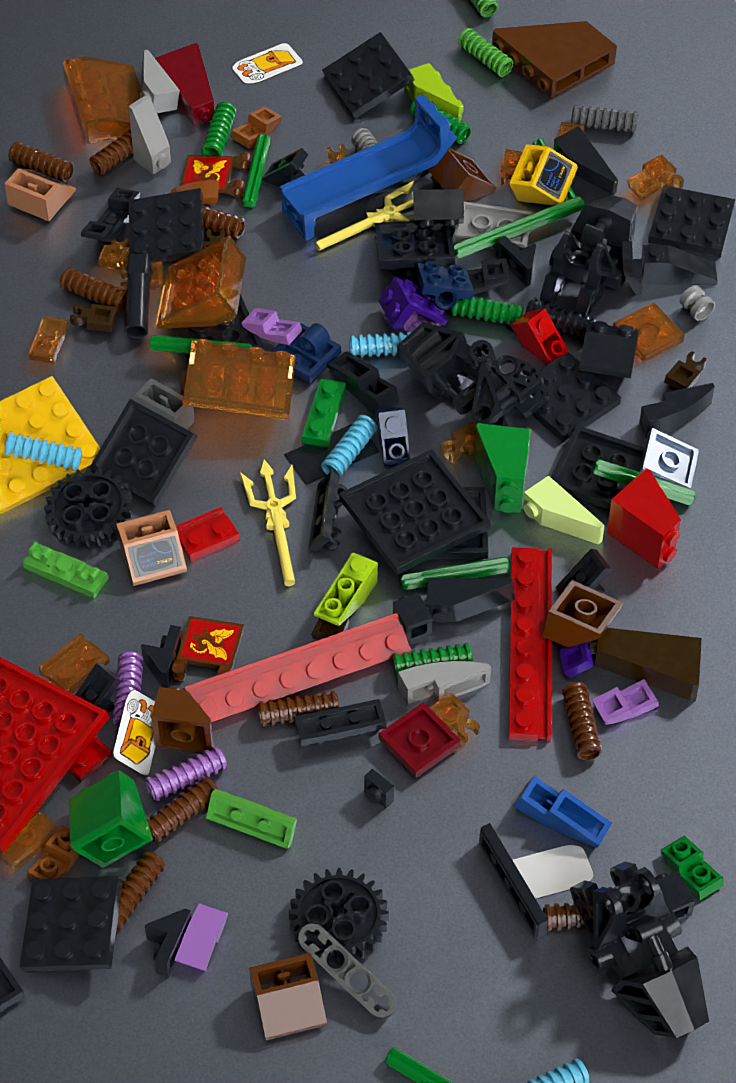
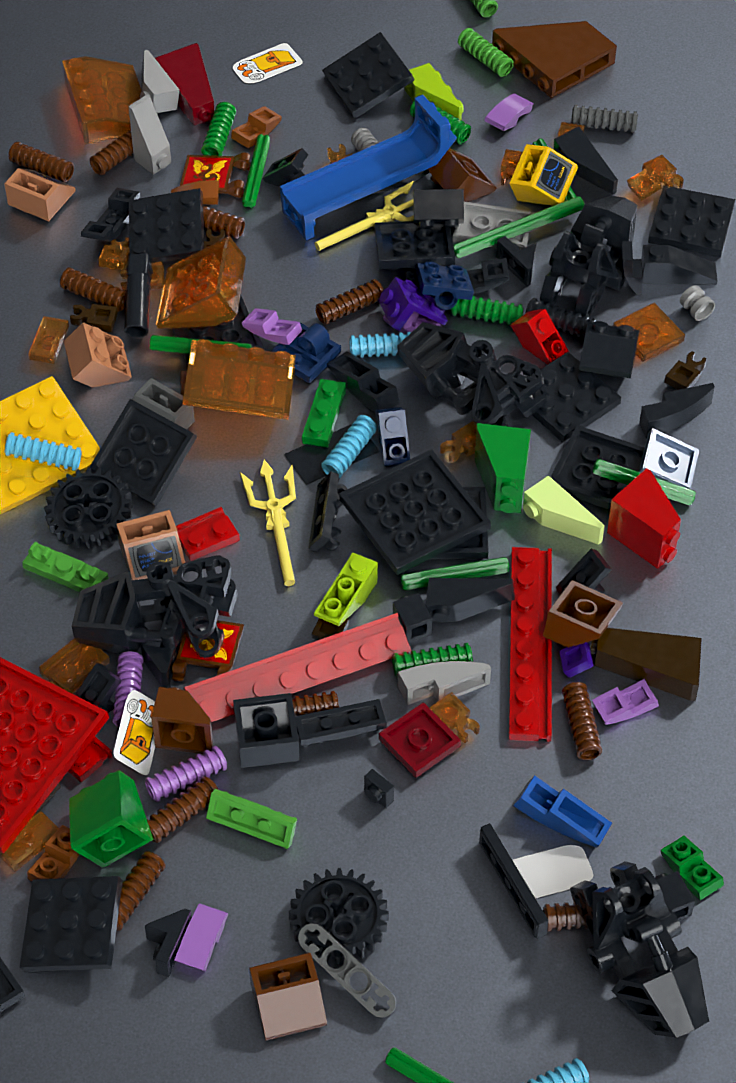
none -> nougat slope [63,323,132,388]
none -> black piece [72,555,237,658]
none -> black slope [233,693,299,768]
none -> reddish brown piece [315,279,384,325]
none -> medium lavender slope [485,93,533,131]

